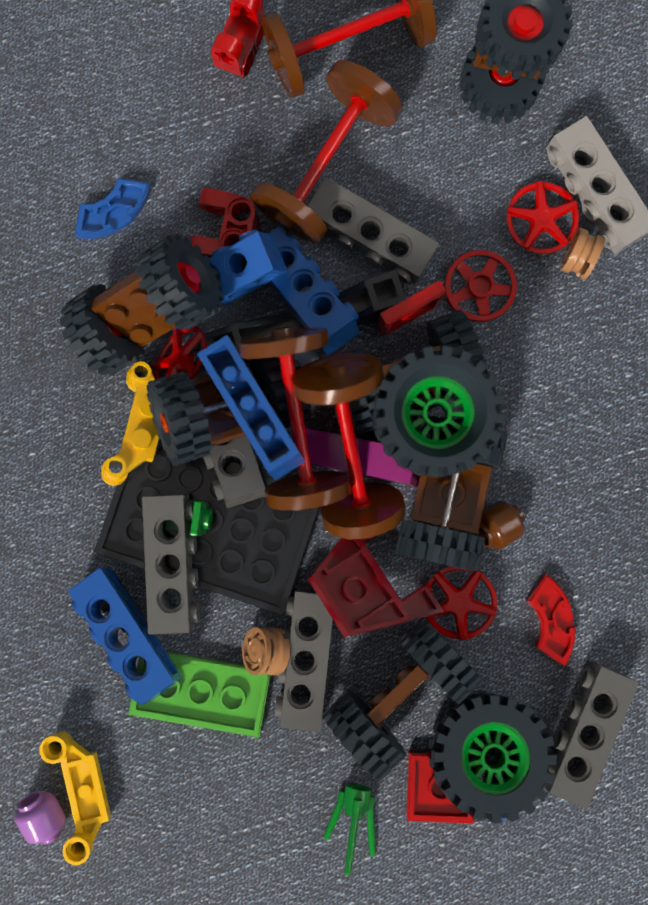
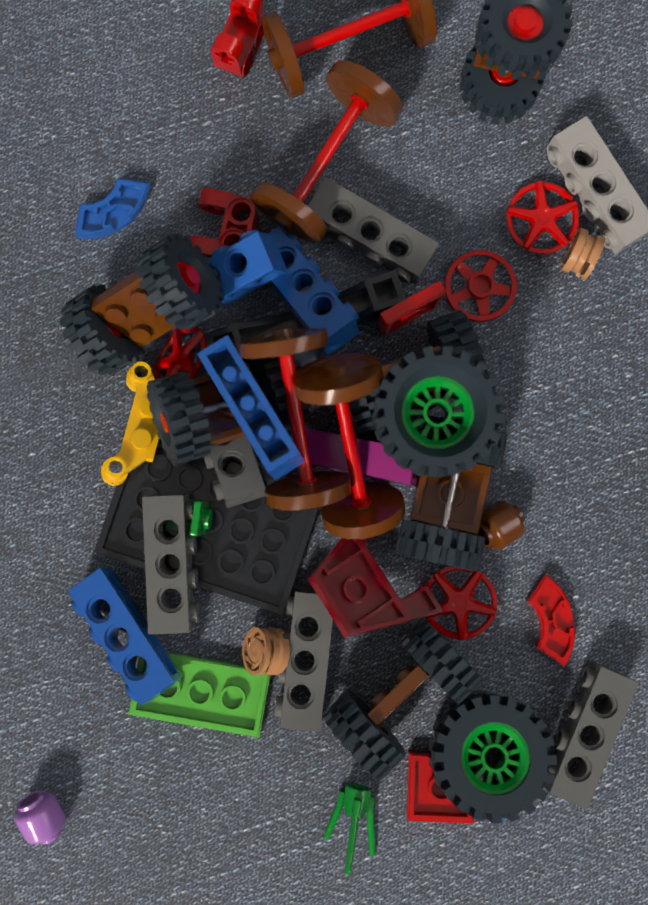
yellow plate [39,731,112,865] -> none

